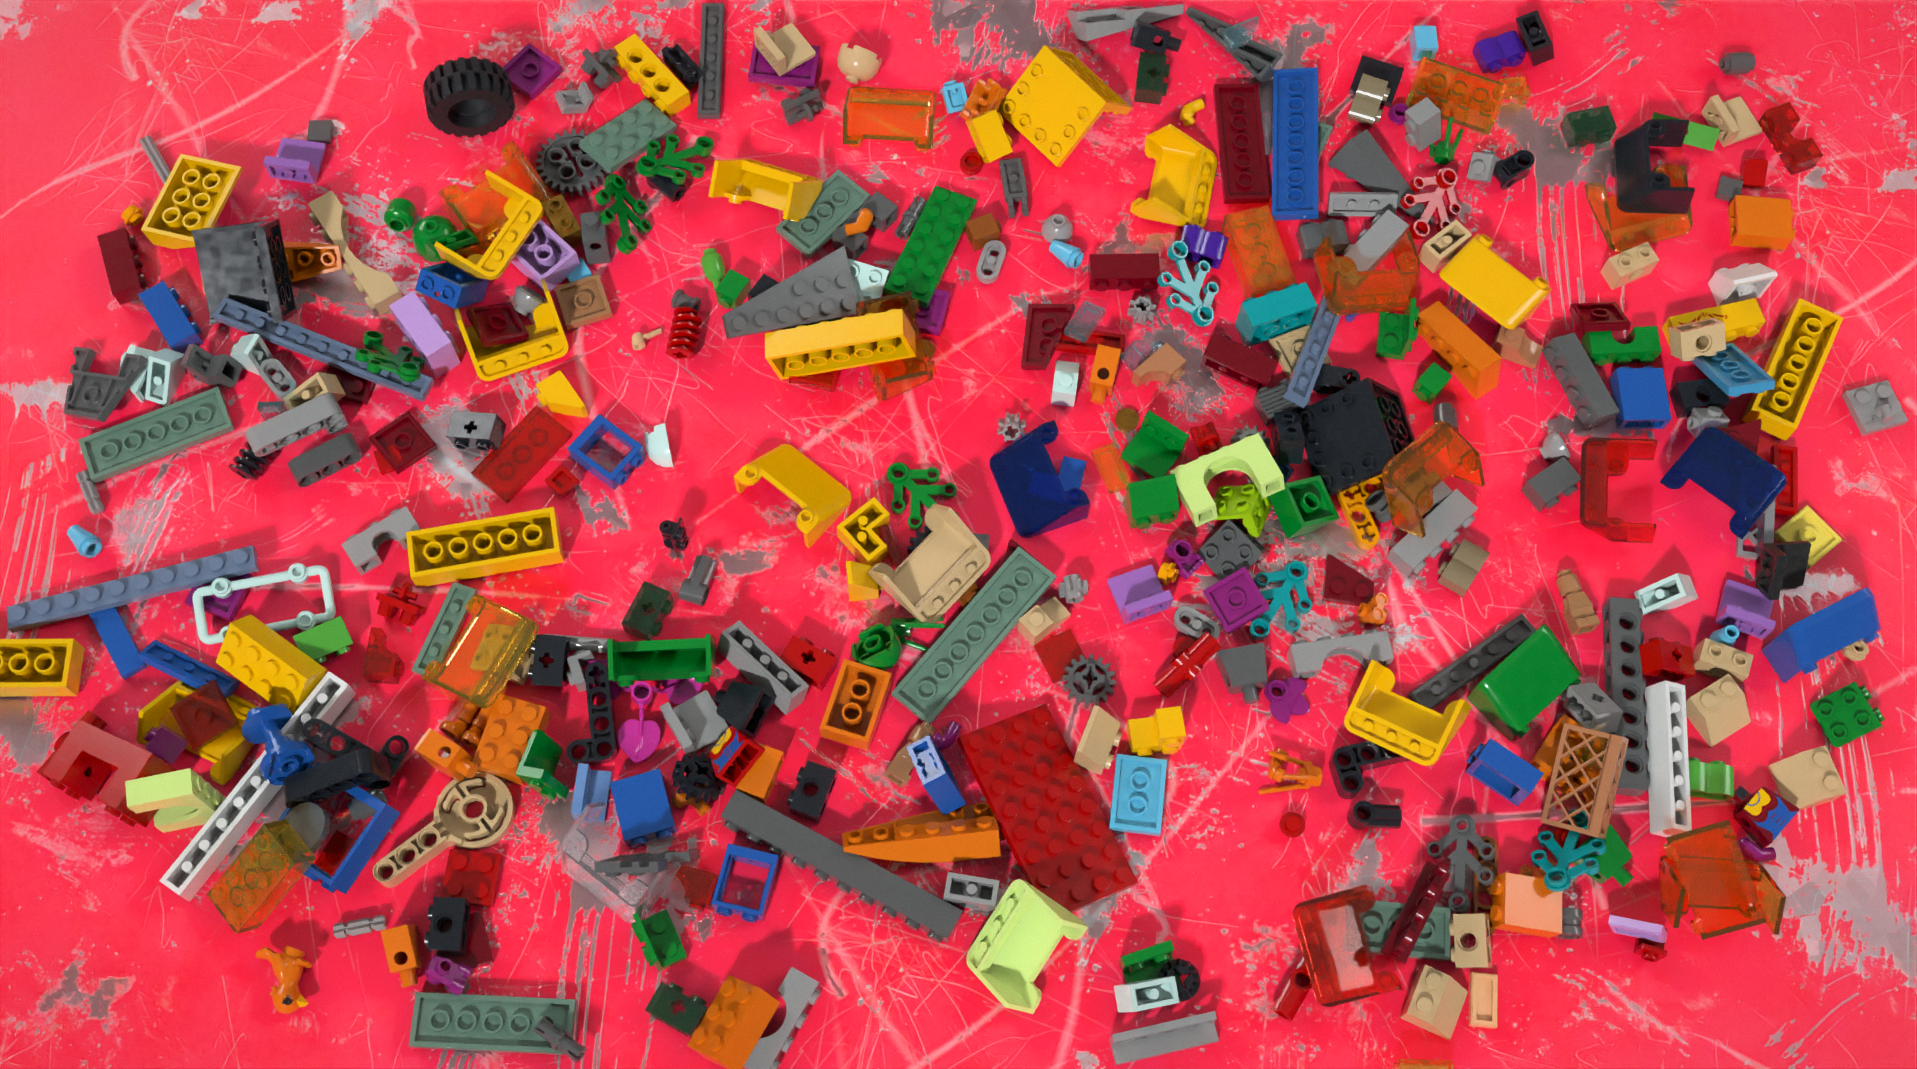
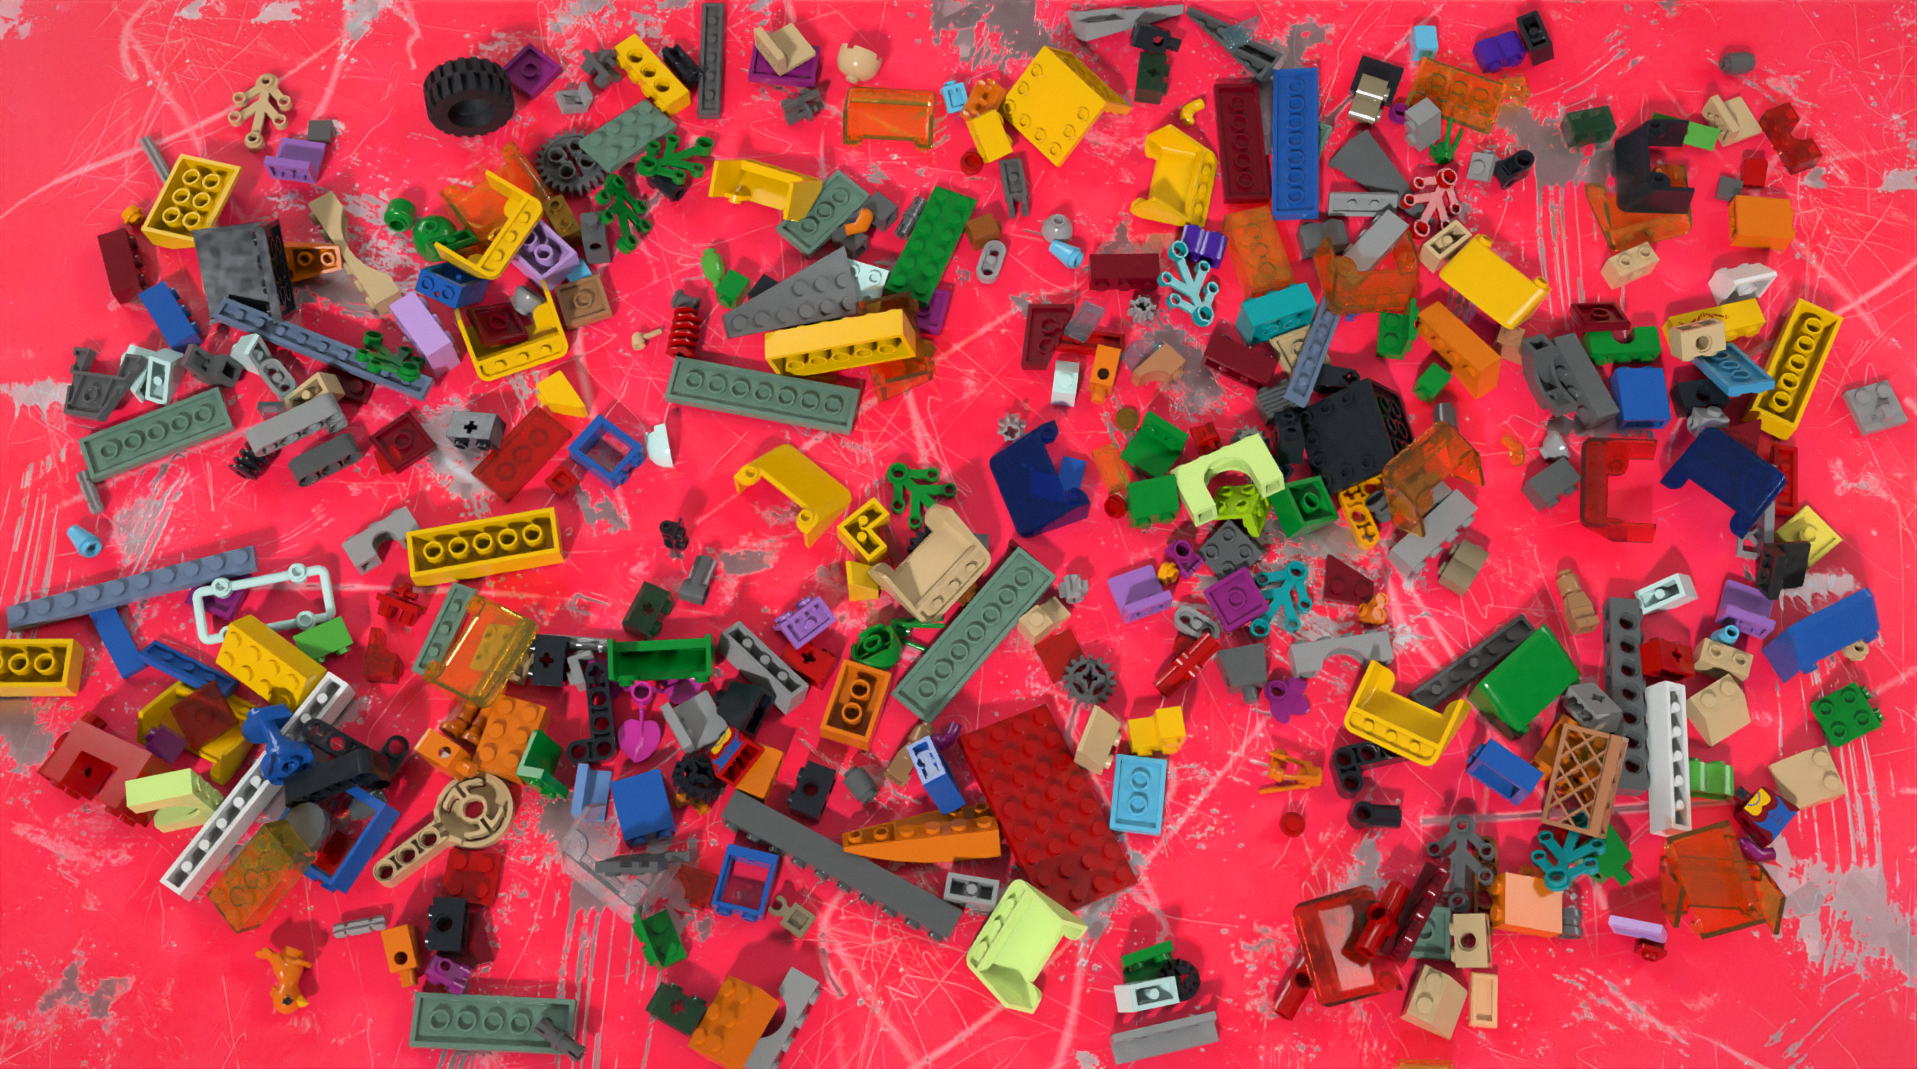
none -> tan plant [228,73,293,153]
none -> sand green plate [664,356,860,436]
none -> dark tan plate [768,895,817,940]
none -> medium lavender bracket [772,595,837,650]
none -> dark grey brick [843,766,880,805]
none -> red plate [1104,494,1126,519]
none -> red piece [1354,880,1410,959]
none -> arm [1499,433,1525,466]
none -> dark grey arch [1521,333,1578,418]

